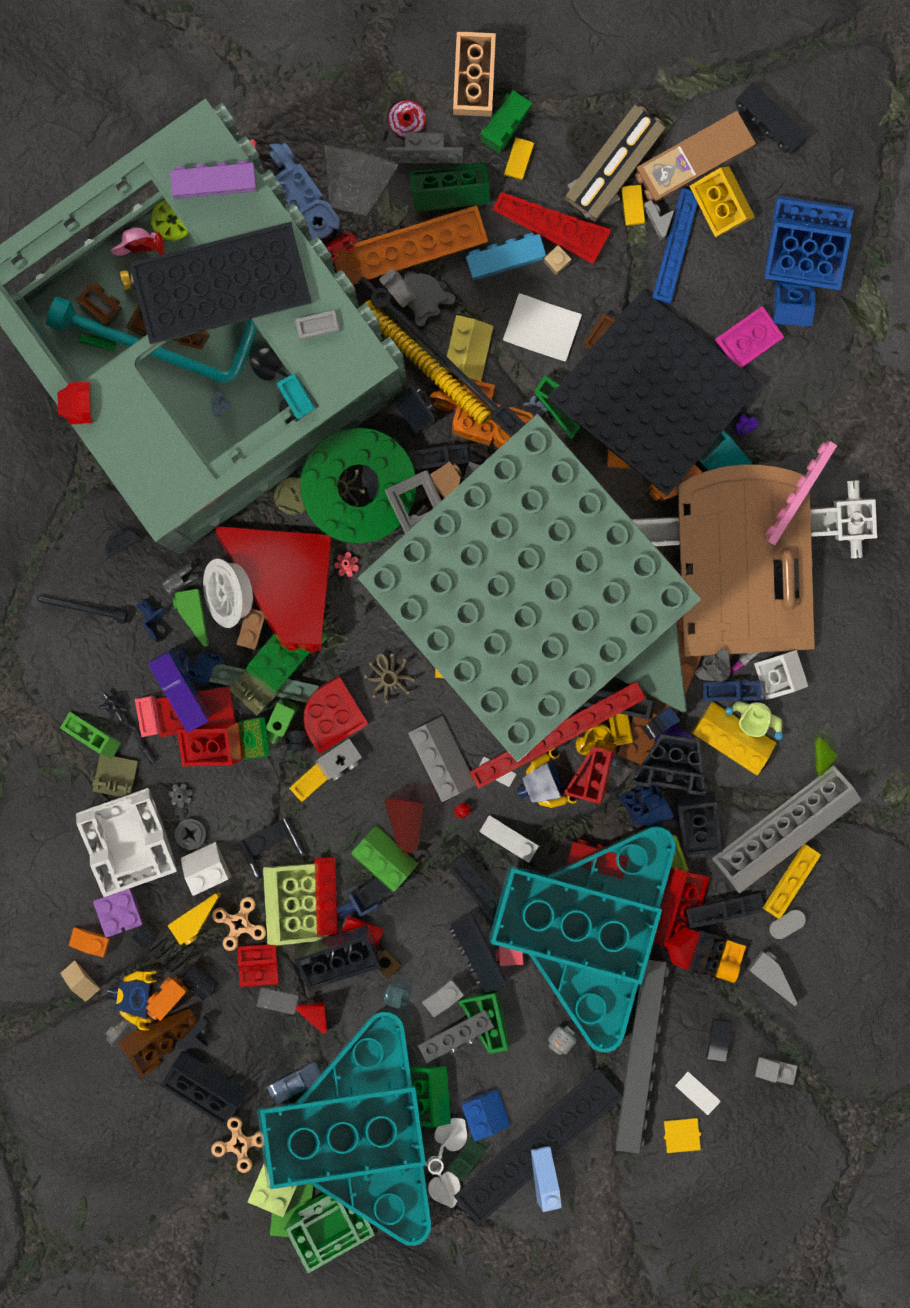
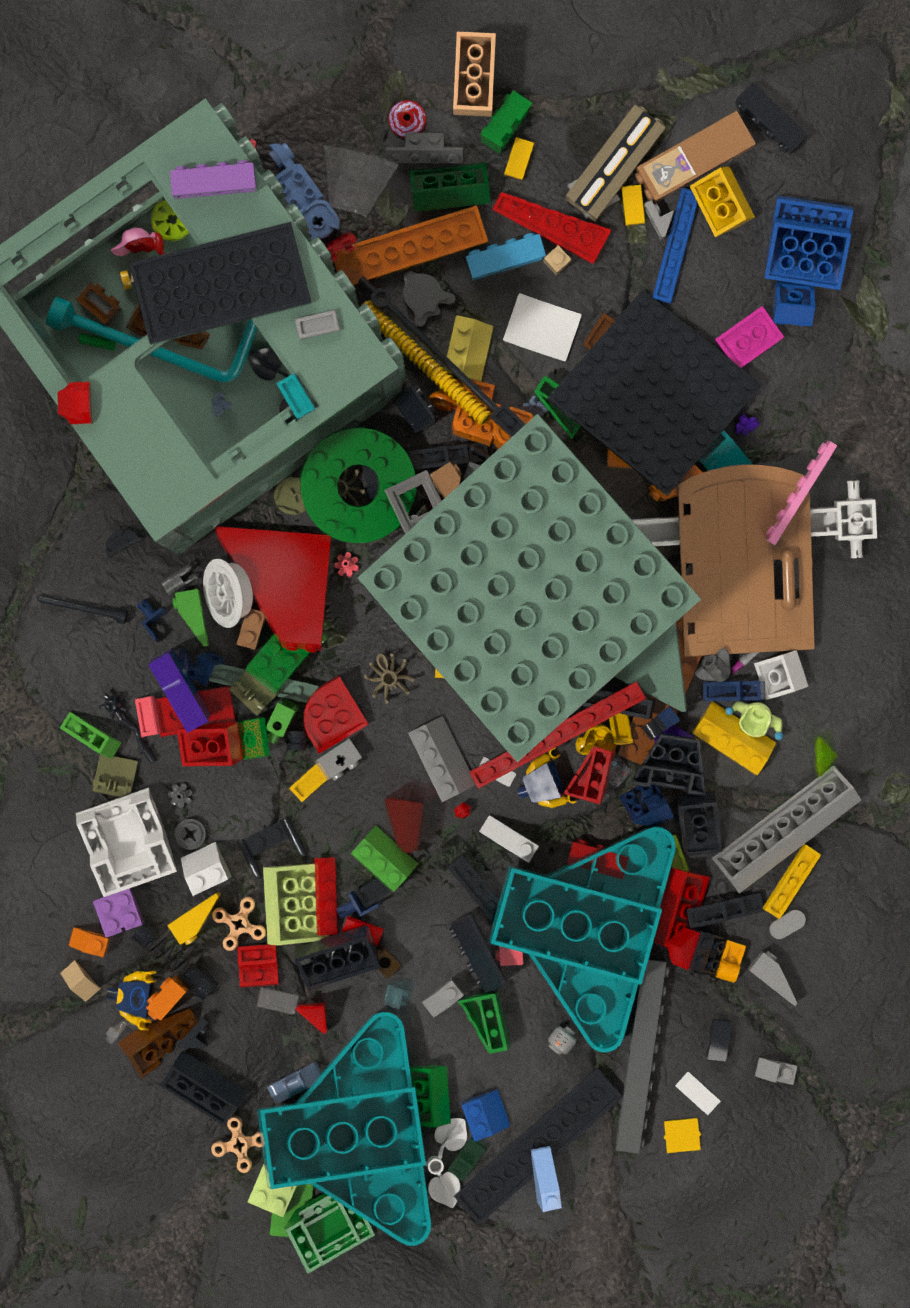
light grey leg [379,269,415,308] -> none
dark grey bracket [418,1010,494,1063] -> none

